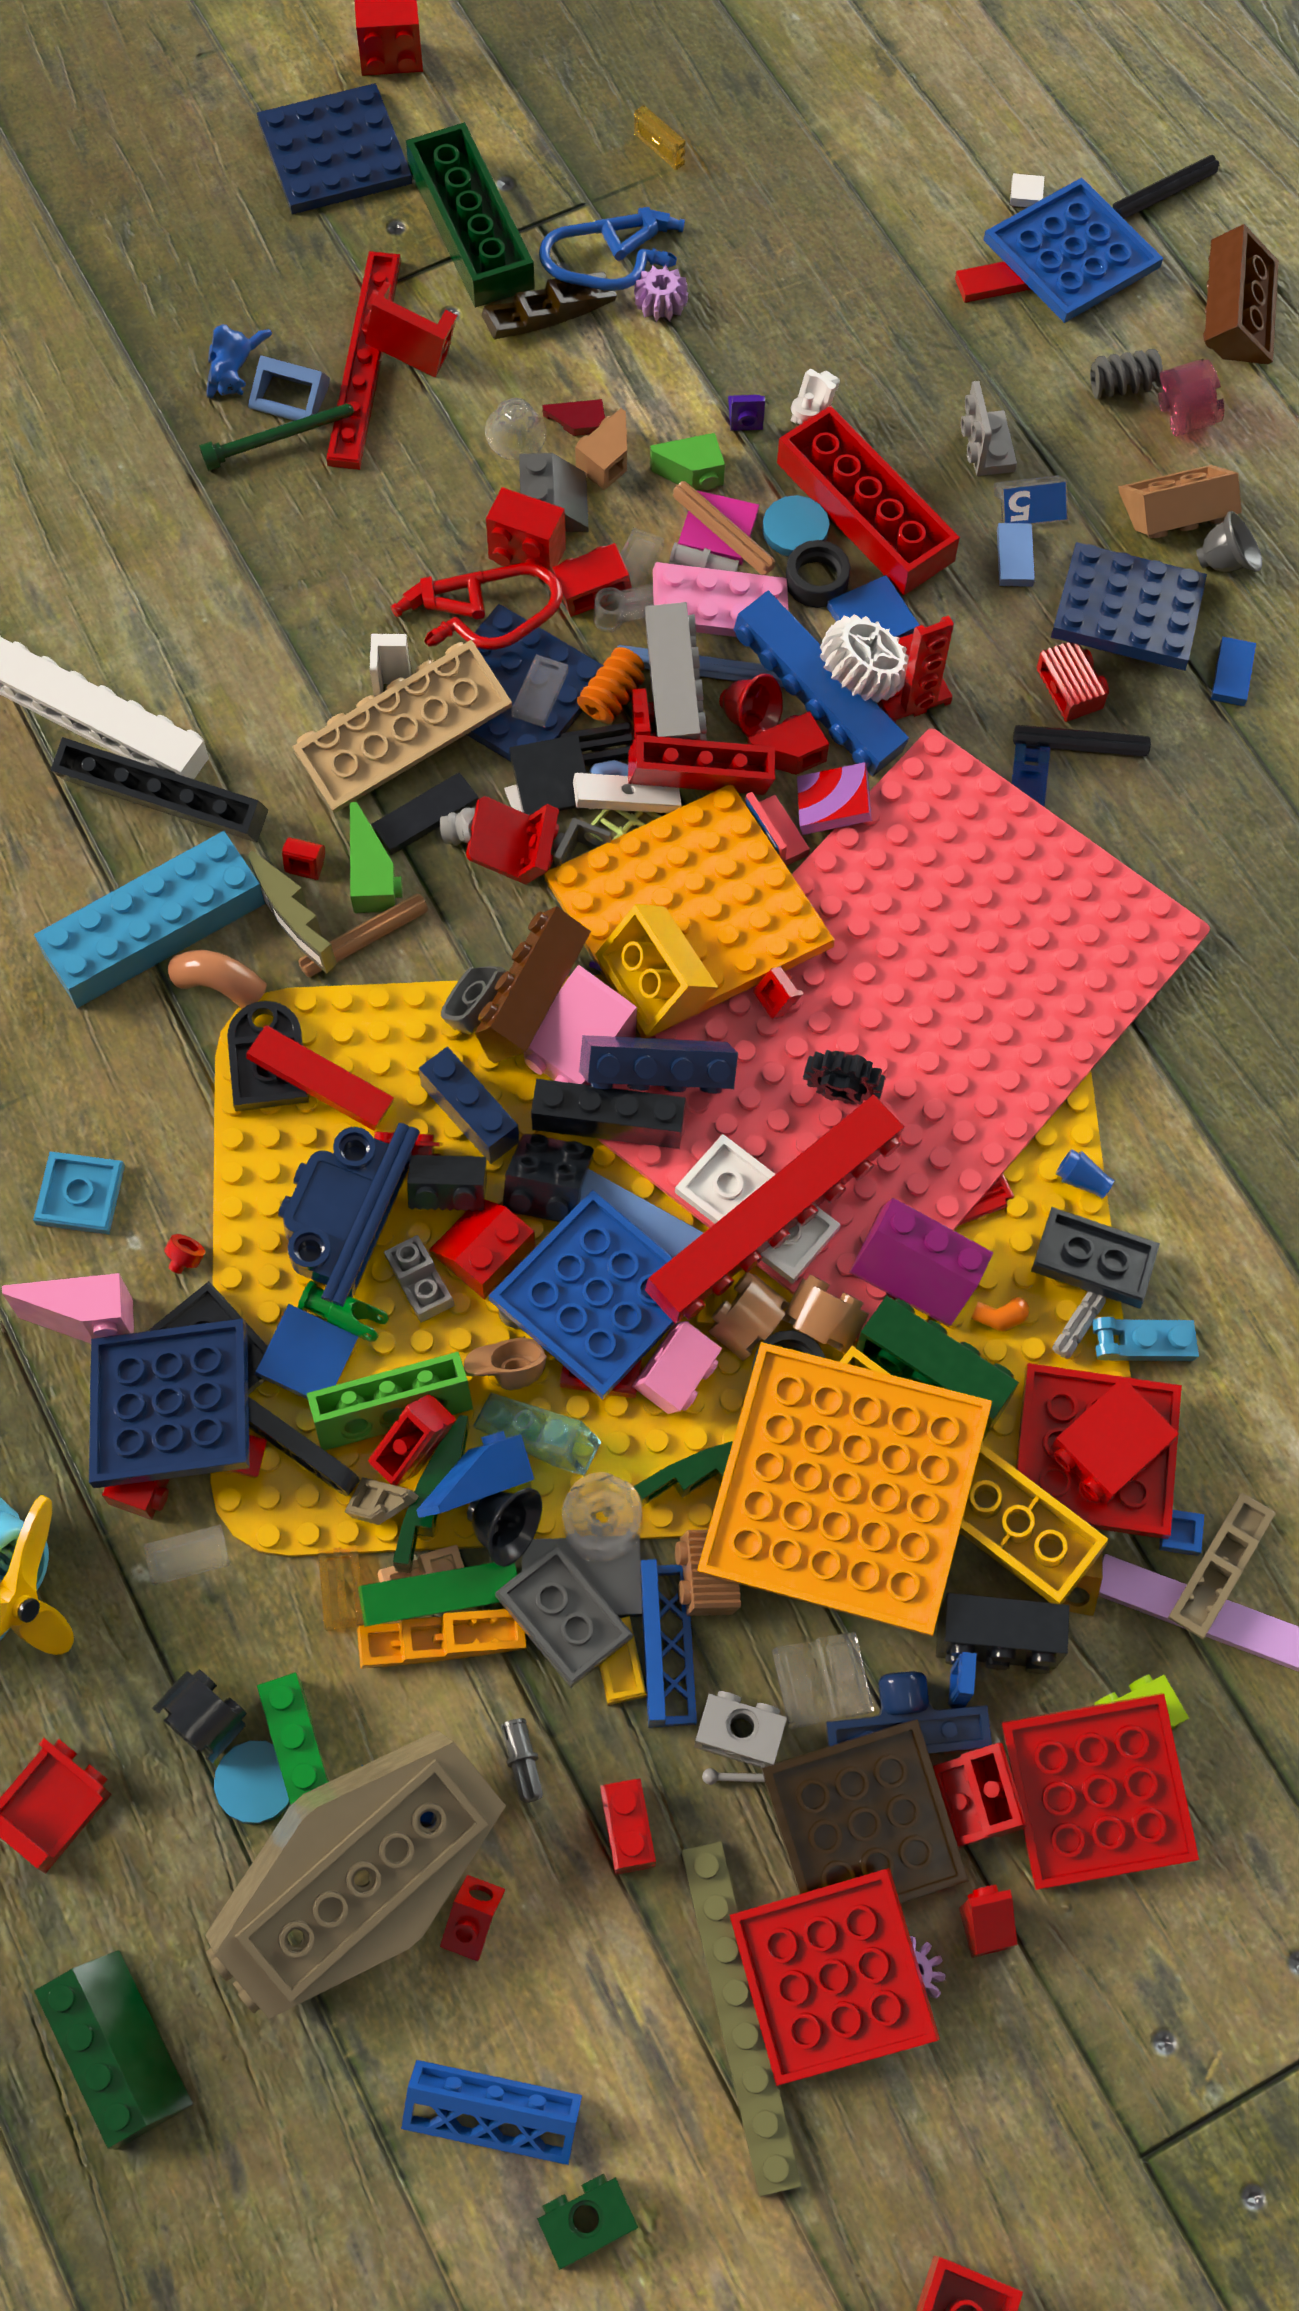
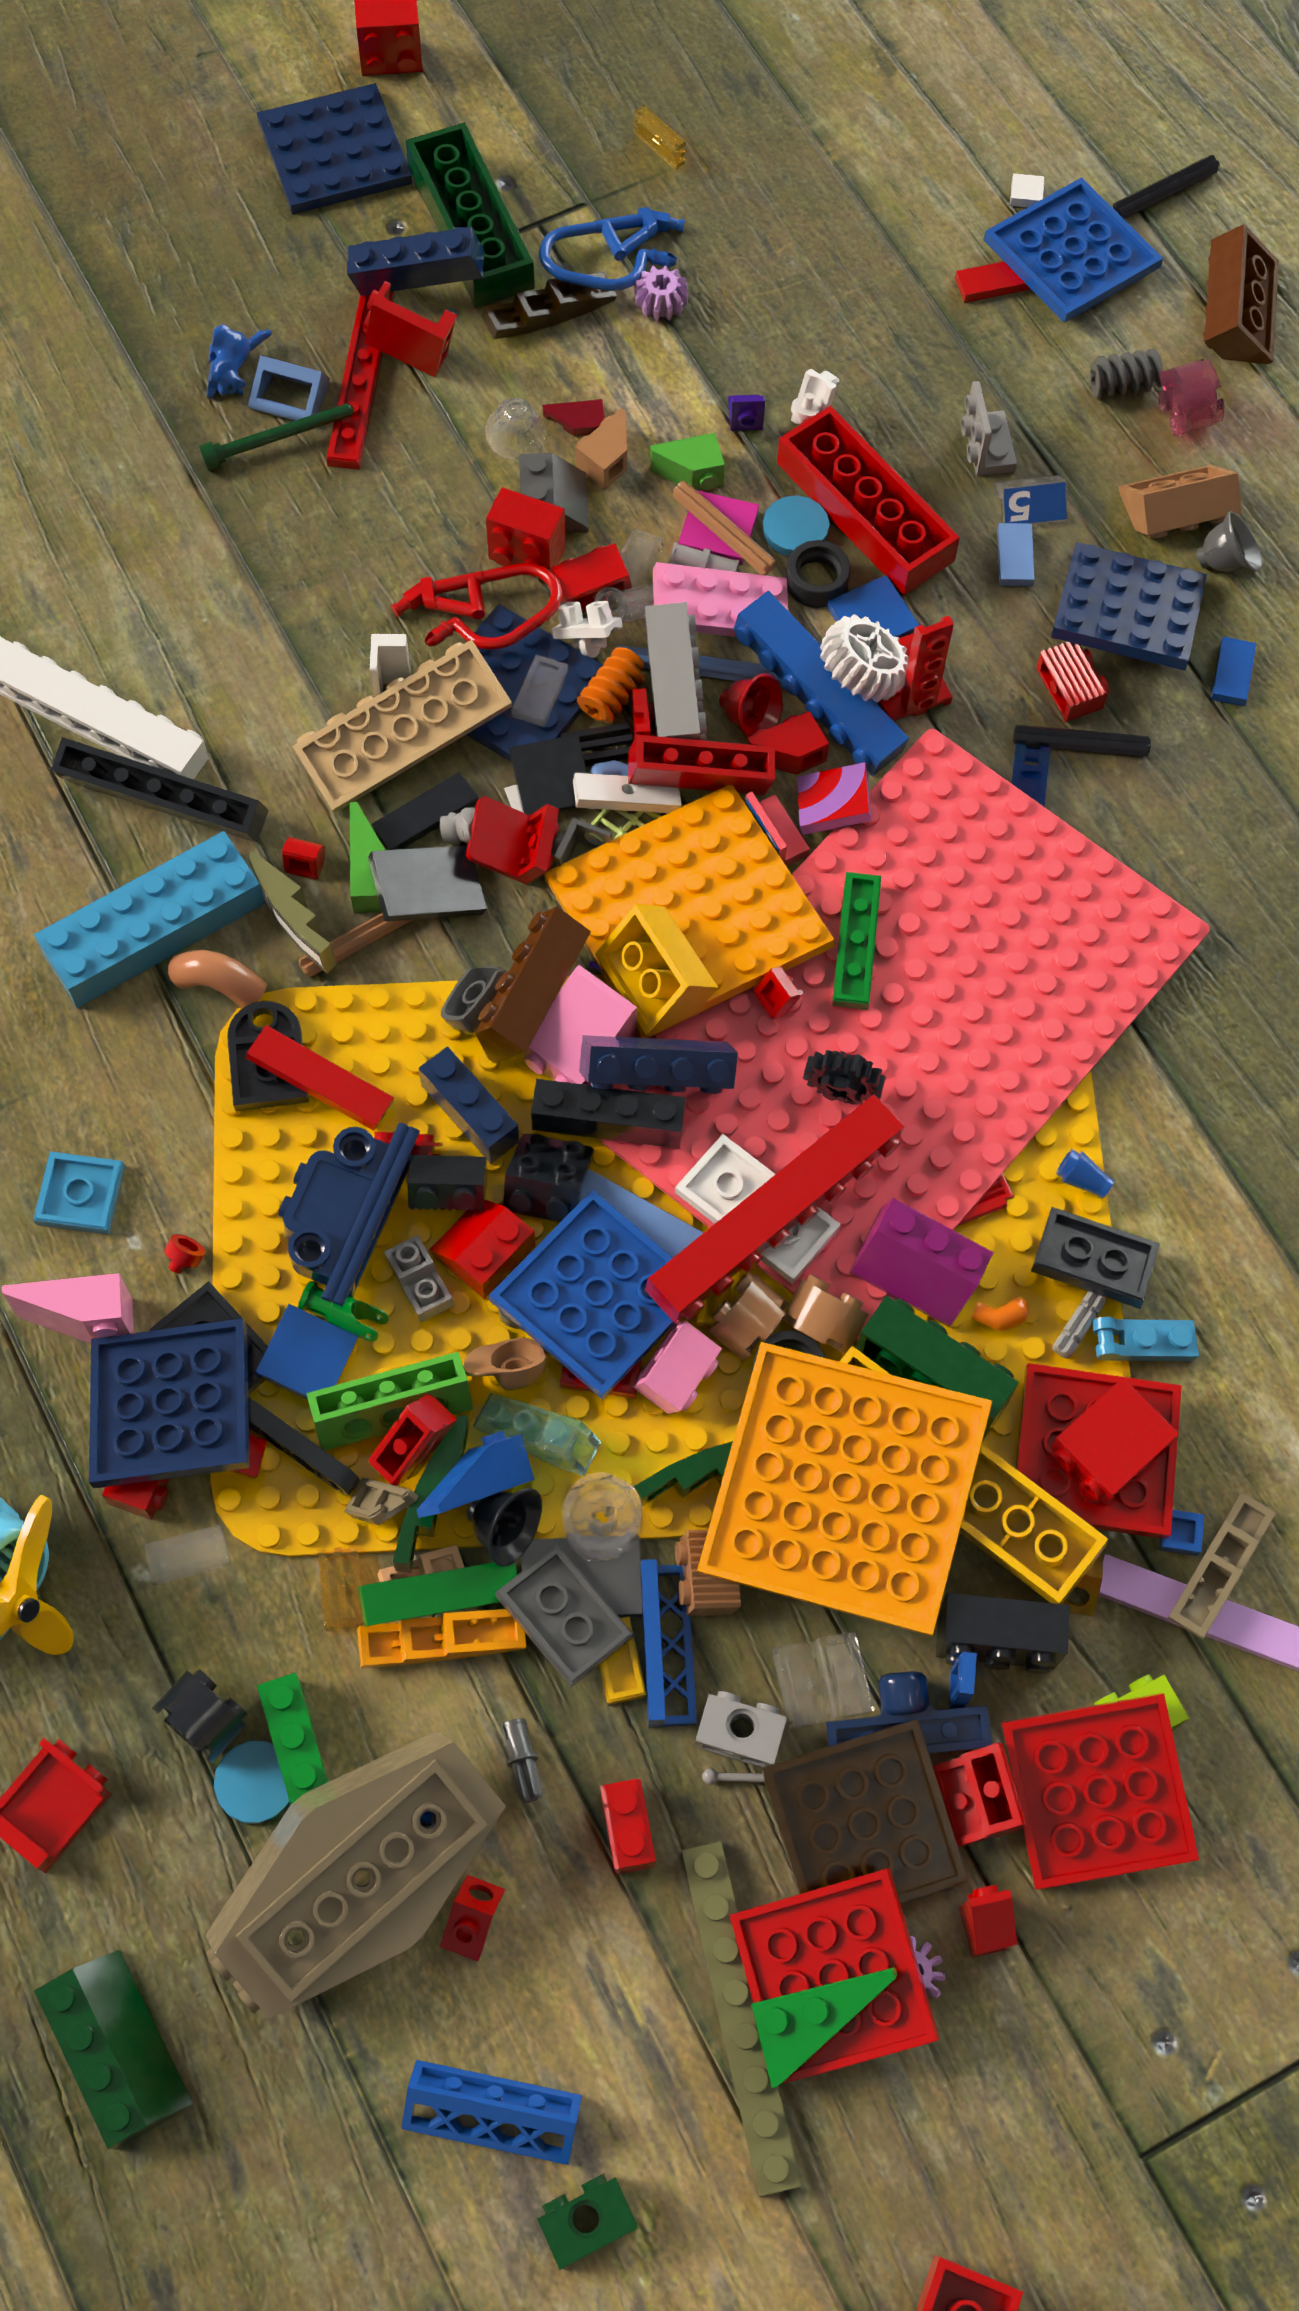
none -> dark blue brick [347,227,484,296]
none -> tile [368,845,487,922]
none -> white hips [552,601,623,658]
none -> green wing [751,1967,898,2088]
none -> green tile [832,872,882,1010]

